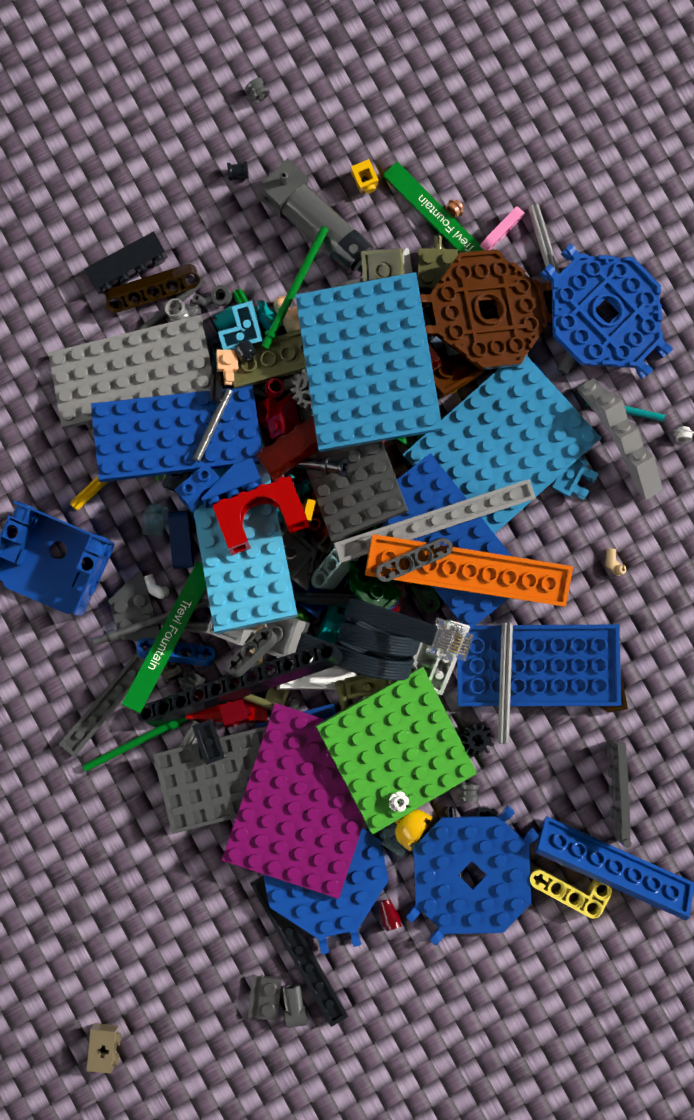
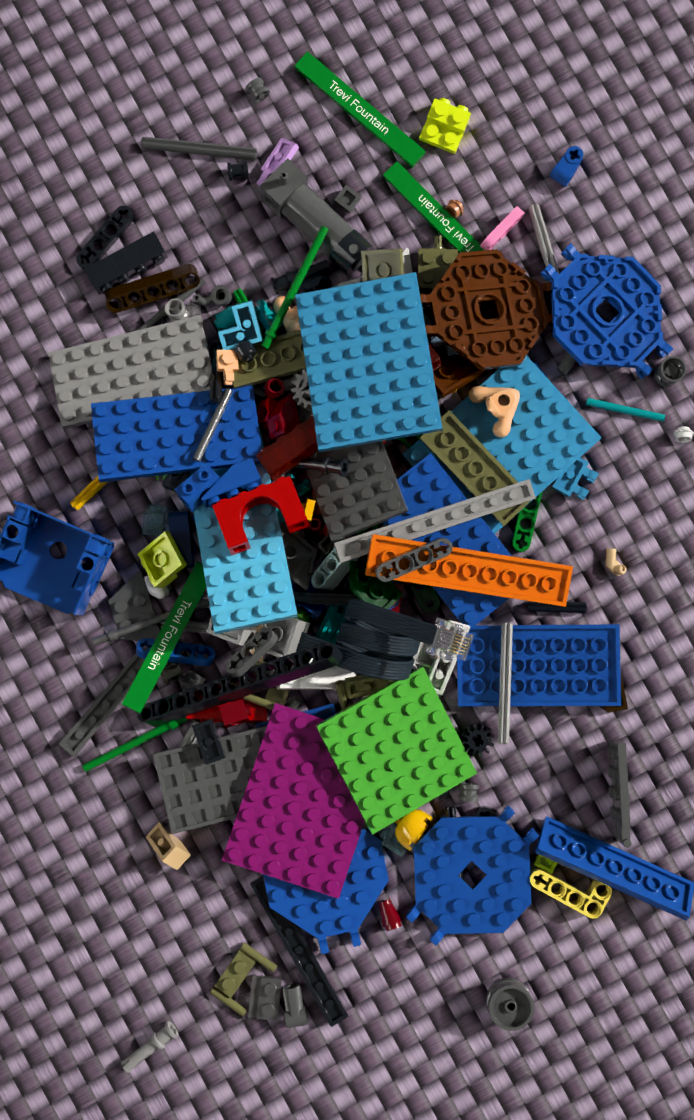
dark tan brick [87,1023,121,1074] -> none
yellow brick [351,159,379,194] -> none
white plate [389,791,409,812] -> none
light grey arch [577,378,663,500] -> none
none -> black beam [76,206,134,270]
none -> light grey pin [121,1021,179,1073]
none -> neon yellow plate [138,531,187,588]
none -> dark grey axle [141,137,258,160]
none -> tan slope [146,822,191,870]
none -> olive plate [210,942,277,1017]
none -> lavender hinge [256,138,299,187]
none -> black pin [270,259,330,295]
none -> green tile [295,51,426,168]
none -> black beam [296,273,332,294]
none -> dark grey plate [334,185,362,214]
none -> neon yellow plate [419,98,471,154]
none -> olive plate [419,410,531,527]
none -> light nougat head [469,386,520,438]
none -> dark grey wheel [486,977,534,1031]
none -> green beam [511,491,543,552]
none -> black axle [527,601,587,613]
none -> lime plate [533,854,557,874]
none -> blue piece [549,146,583,187]
none -> dark grey wheel [654,356,687,387]

